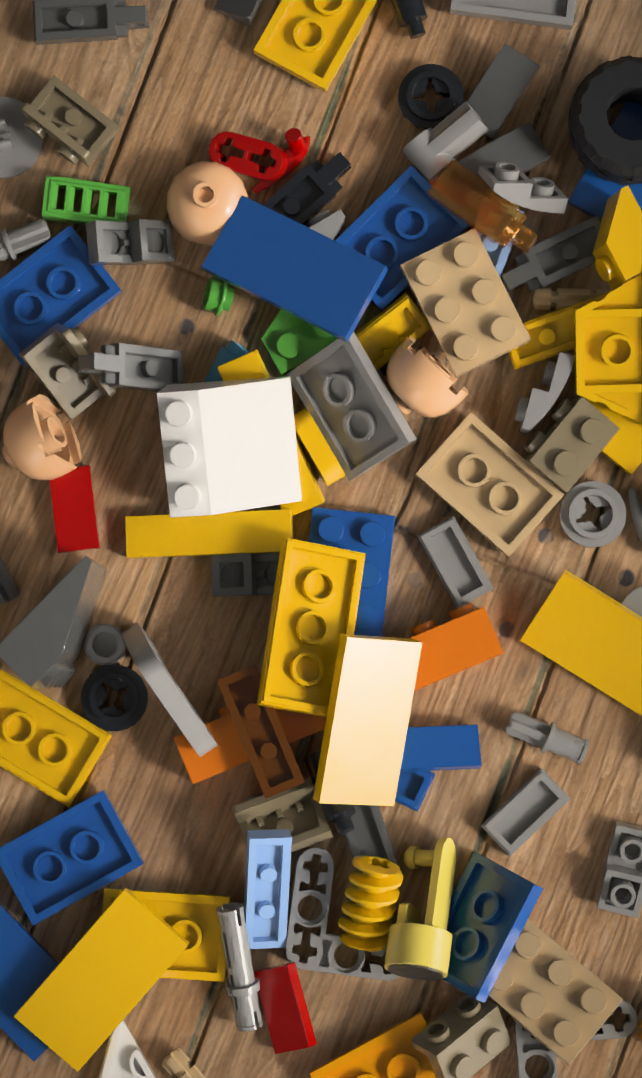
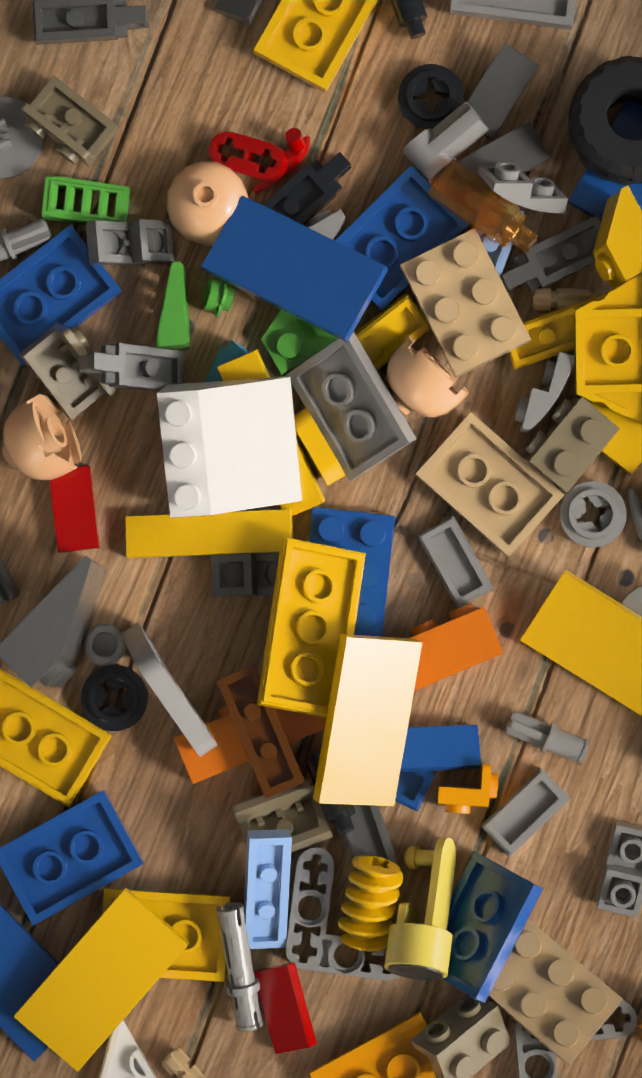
none -> bright green slope [155,261,191,351]
none -> light orange bracket [436,763,498,814]

